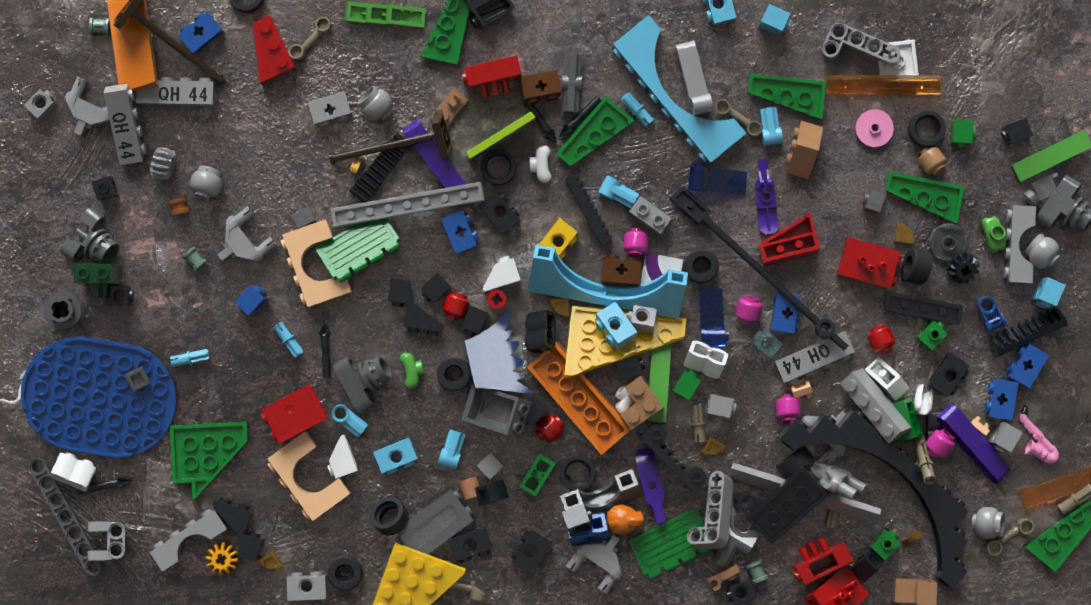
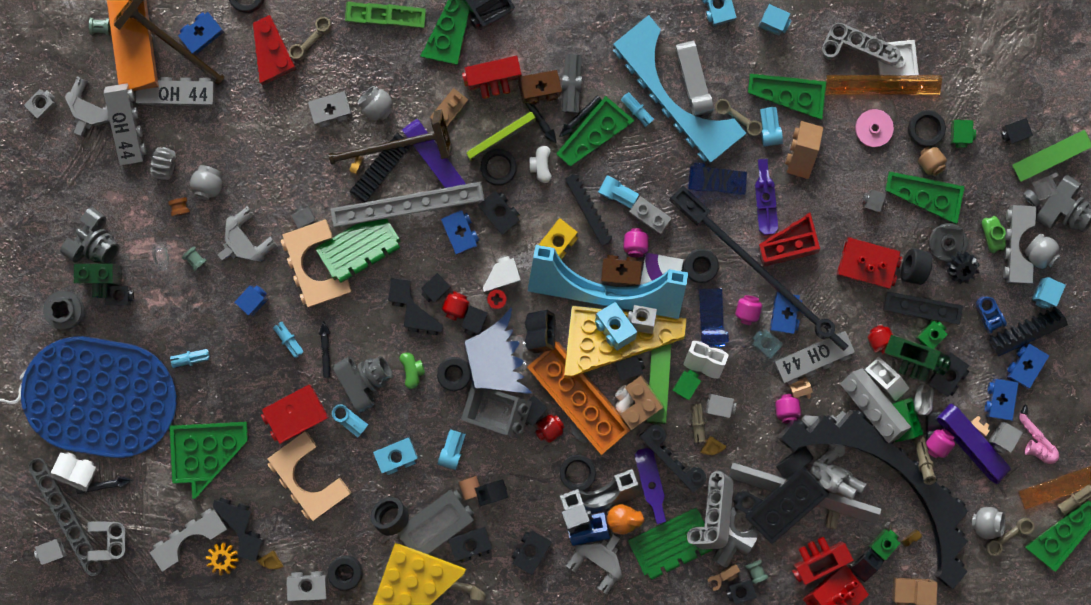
black brick [91,176,119,201] -> none
dark grey tile [125,366,151,392] -> none
white slope [327,434,359,479] -> none
light grey tile [477,452,504,479] -> none
green brick [519,453,556,497] -> none
pearl gold tile [549,298,570,317] -> none
pearl gold tile [894,222,914,244] -> none
none -> light grey brick [34,538,67,565]
none -> dark green piece [884,335,951,382]

